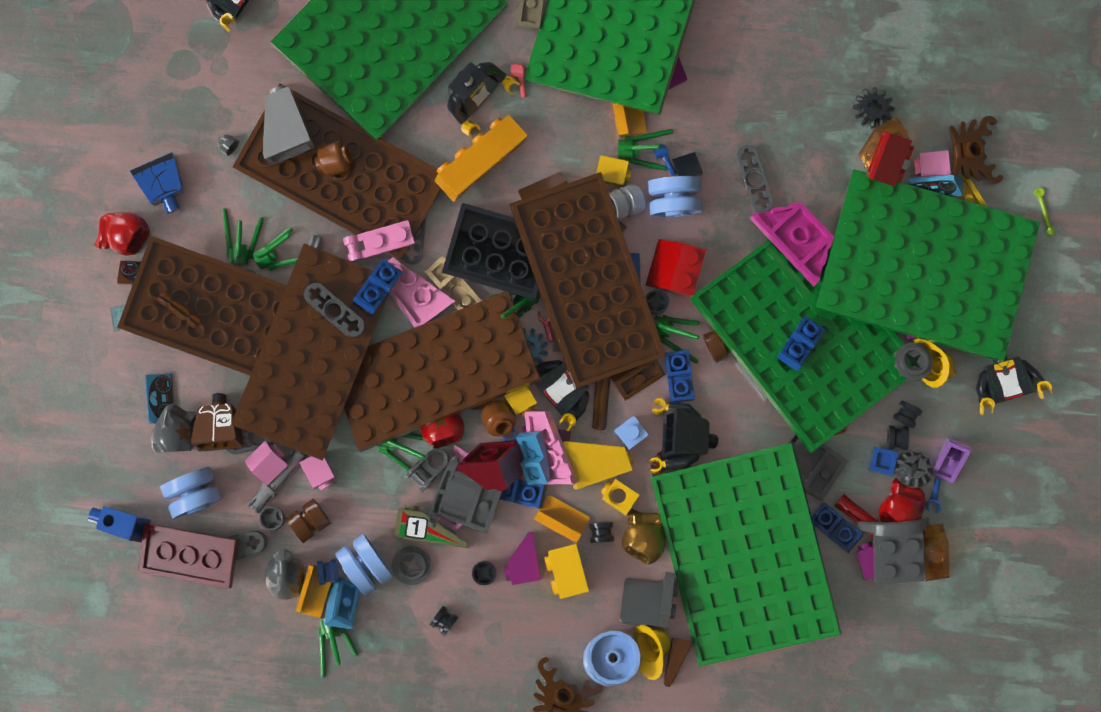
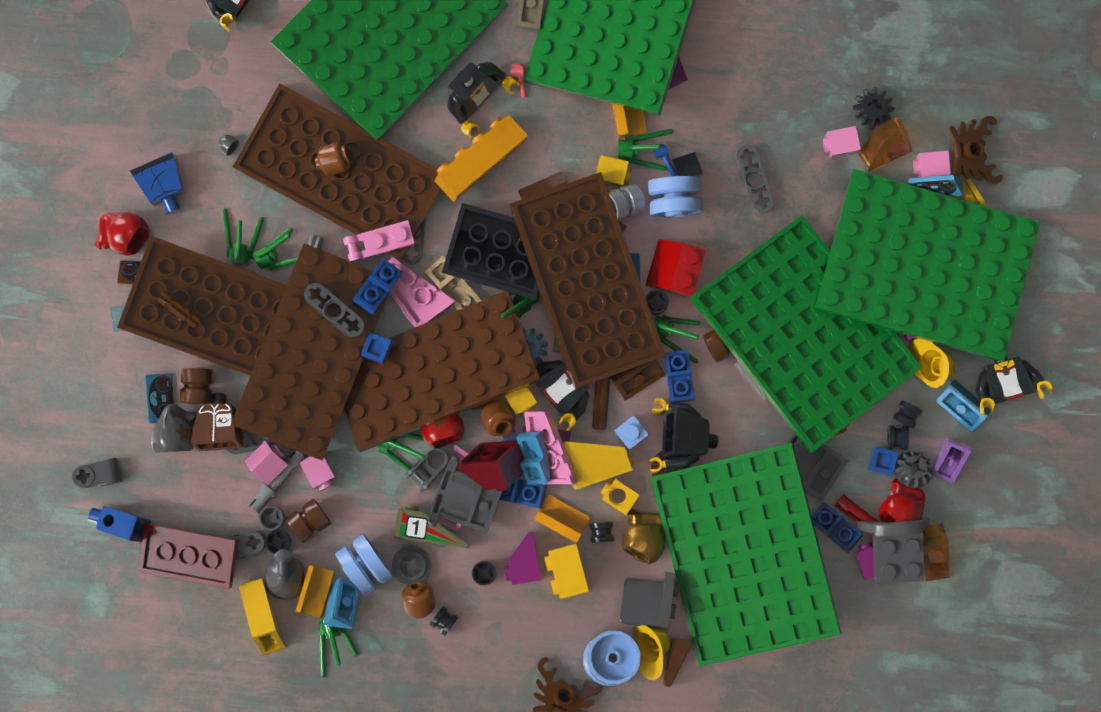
light blue wheel [160,467,223,519] -> none
light grey slope [263,85,316,166] -> none
dark blue wheel [317,559,339,585] -> none
coral hand [538,311,554,342] -> none
dark pink wing [750,202,834,286] -> none
blue slope [777,316,825,371] -> none
red slope [866,130,914,187] -> none
dark grey gear [894,342,933,381] -> none
blue hand [925,478,941,513] -> none
lime hinge [1034,188,1056,237] -> none
none -> dark grey piece [72,458,122,488]
none -> reddish brown wheel [180,368,213,404]
none -> yellow slope [239,578,286,655]
none -> black wheel [265,530,291,554]
none -> blue plate [360,332,394,365]
none -> dark orange head [401,581,435,619]
none -> bright pink brick [822,126,861,159]
none -> dark azure slope [936,380,991,433]

